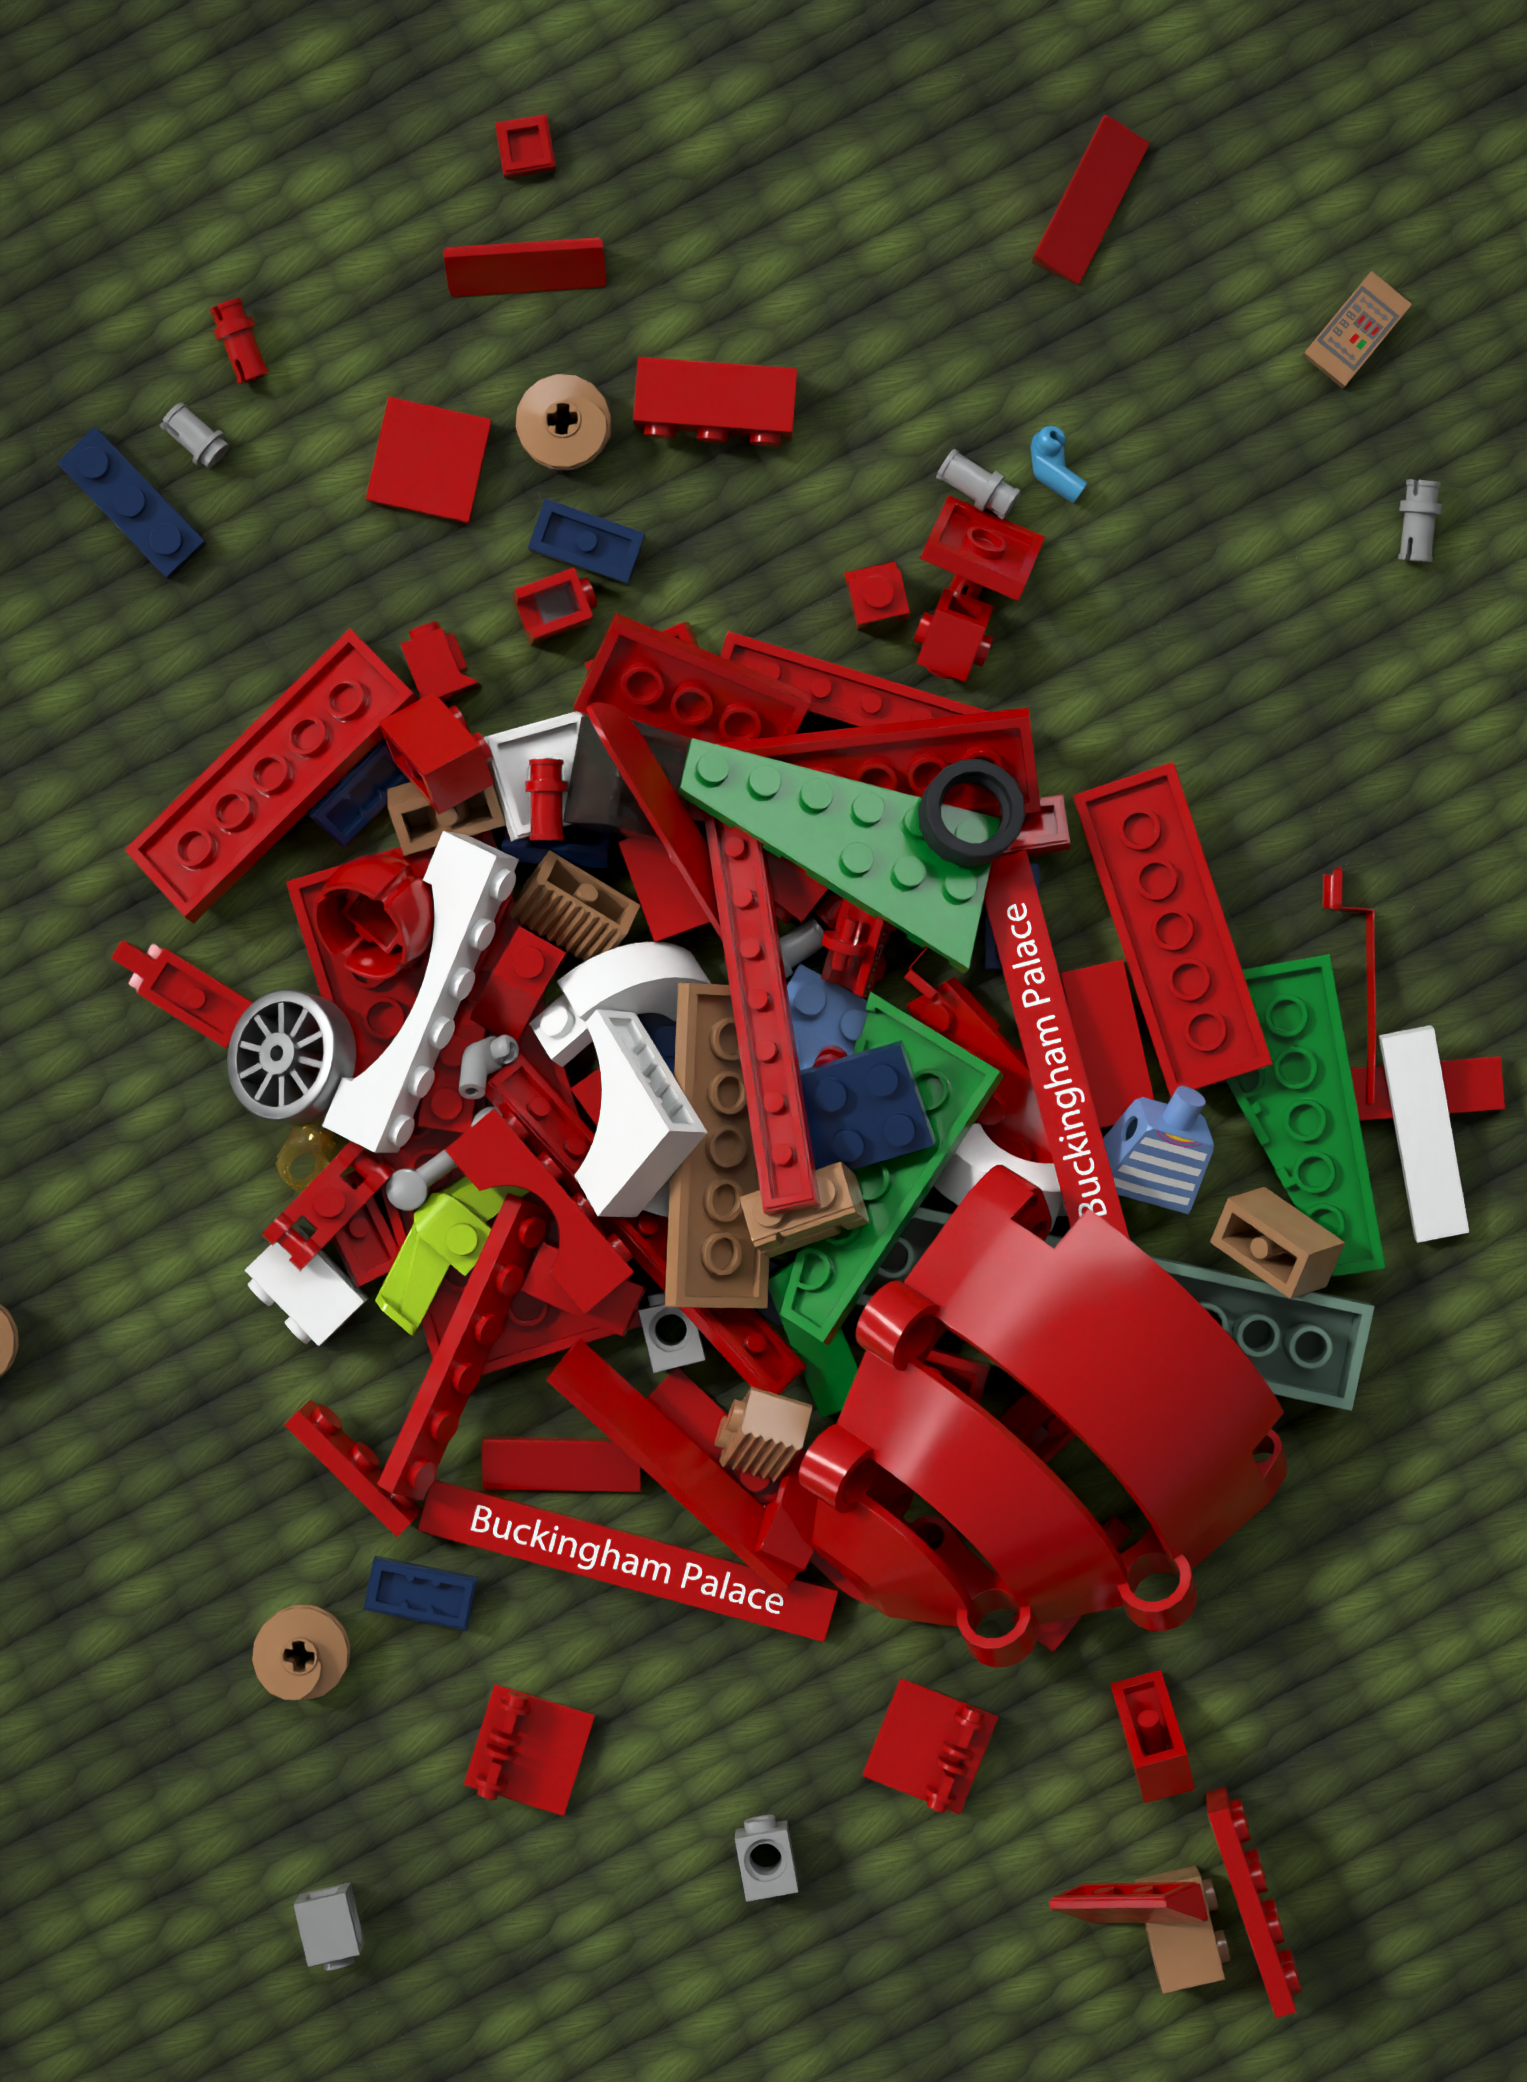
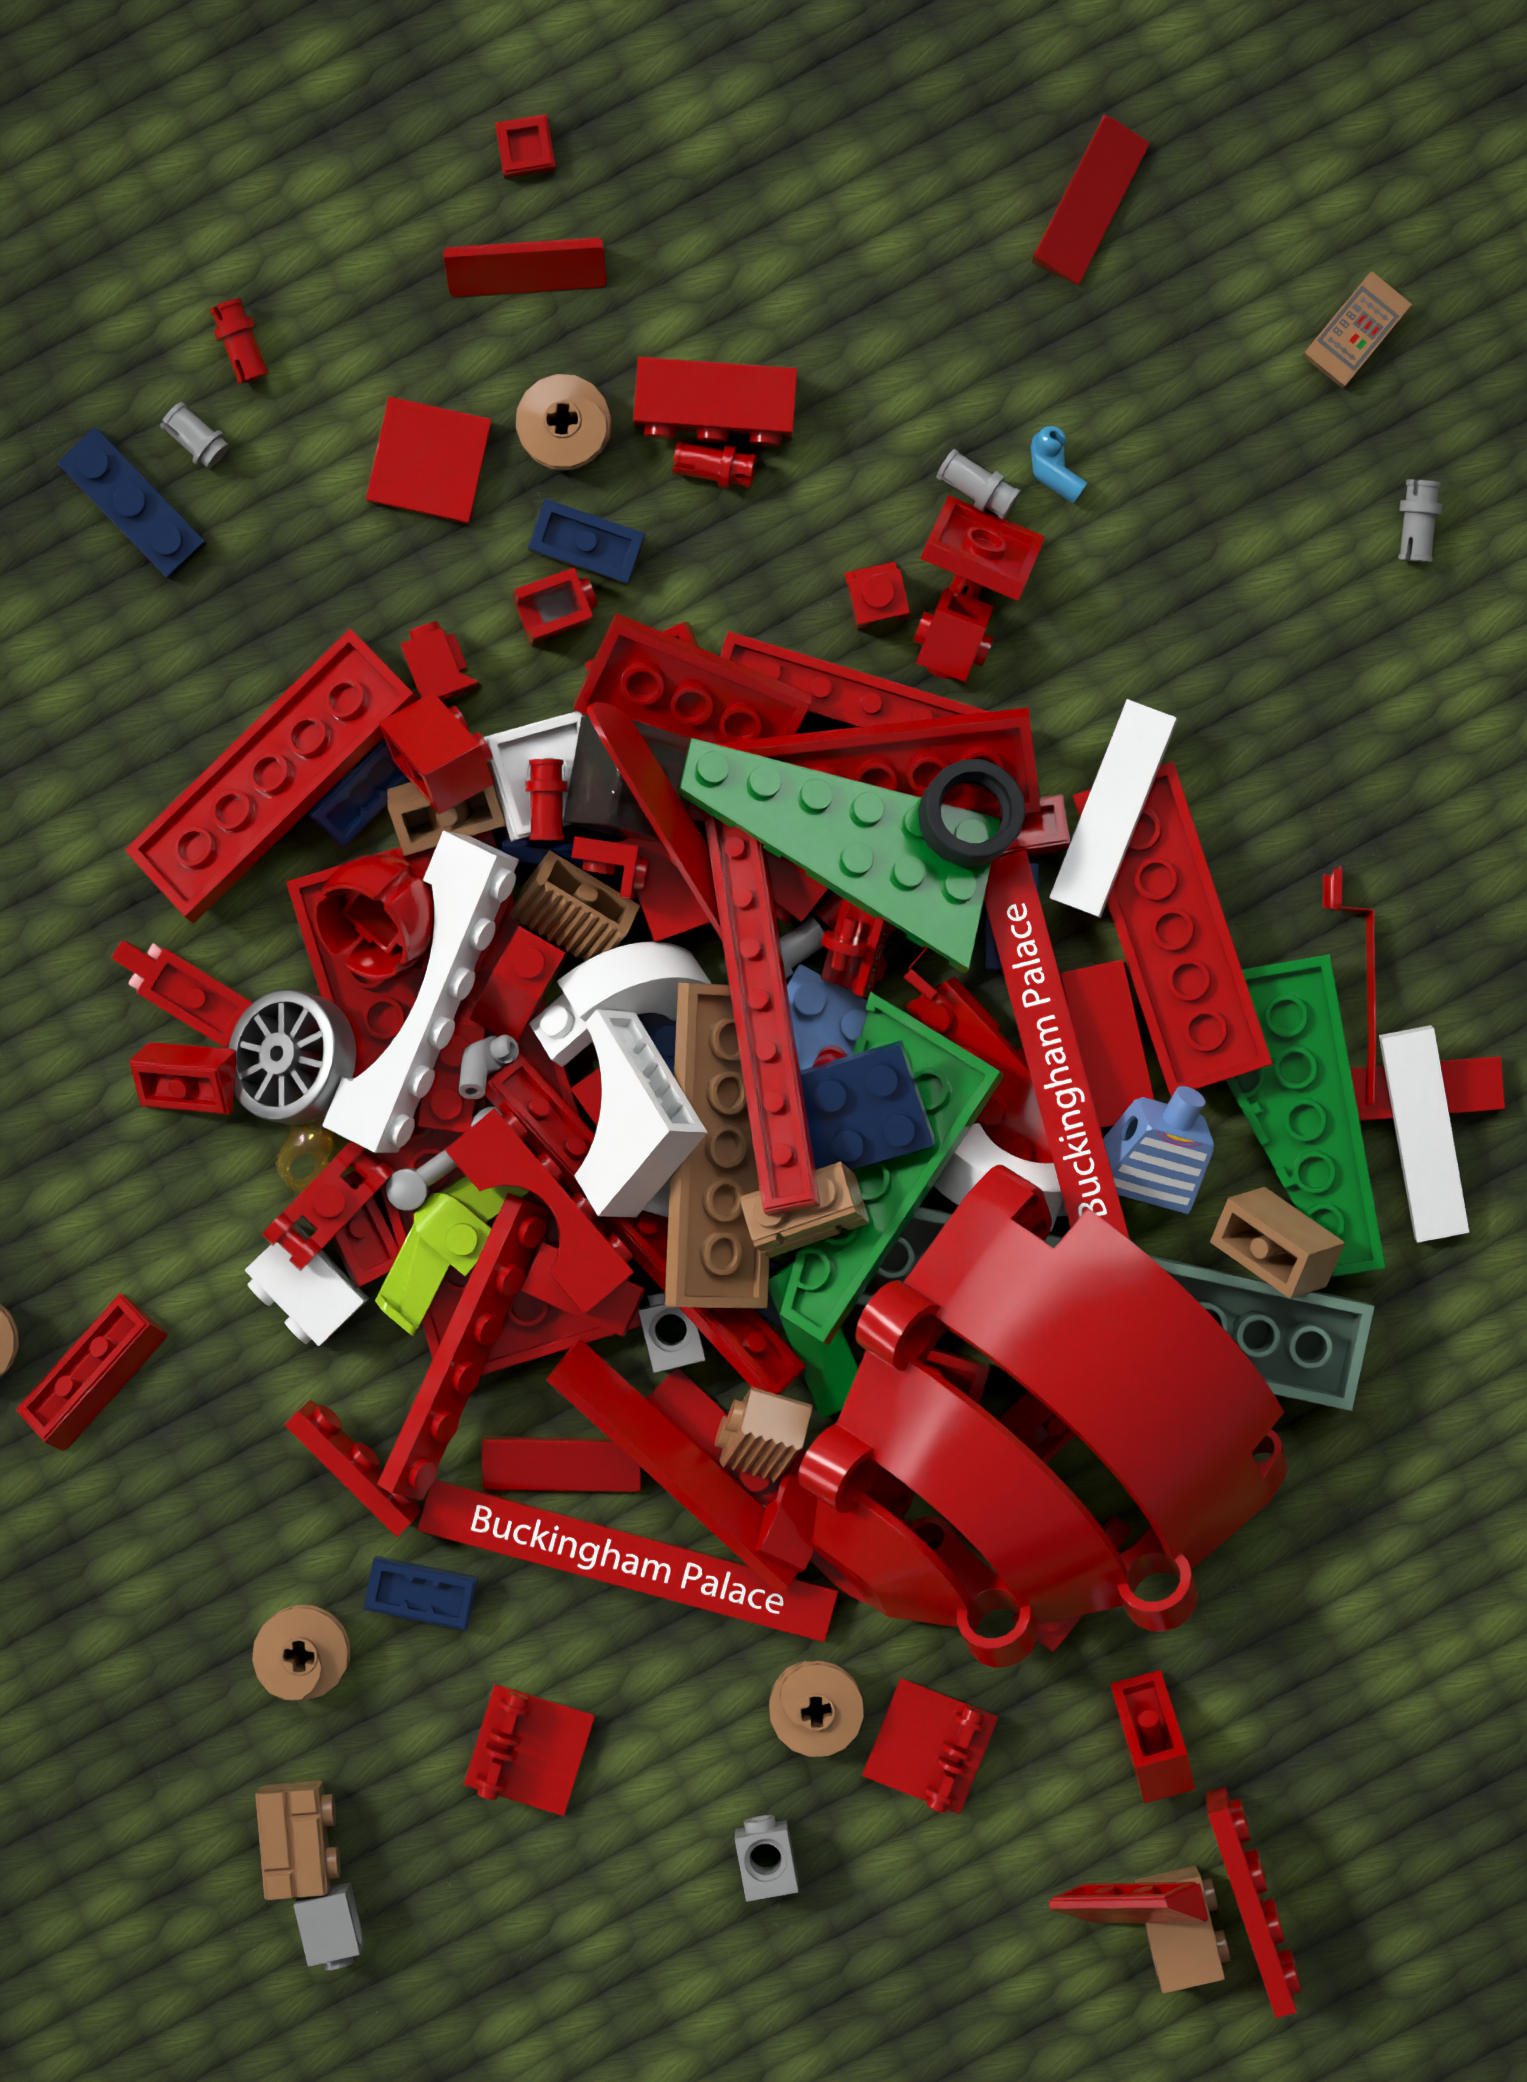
none -> red slope [16,1292,168,1451]
none -> red slope [129,1042,237,1115]
none -> medium nougat brick [255,1780,341,1900]
none -> red bracket [571,836,649,899]
none -> red pin [672,441,757,489]
none -> medium nougat piece [769,1660,864,1757]
none -> white tile [1049,699,1178,918]

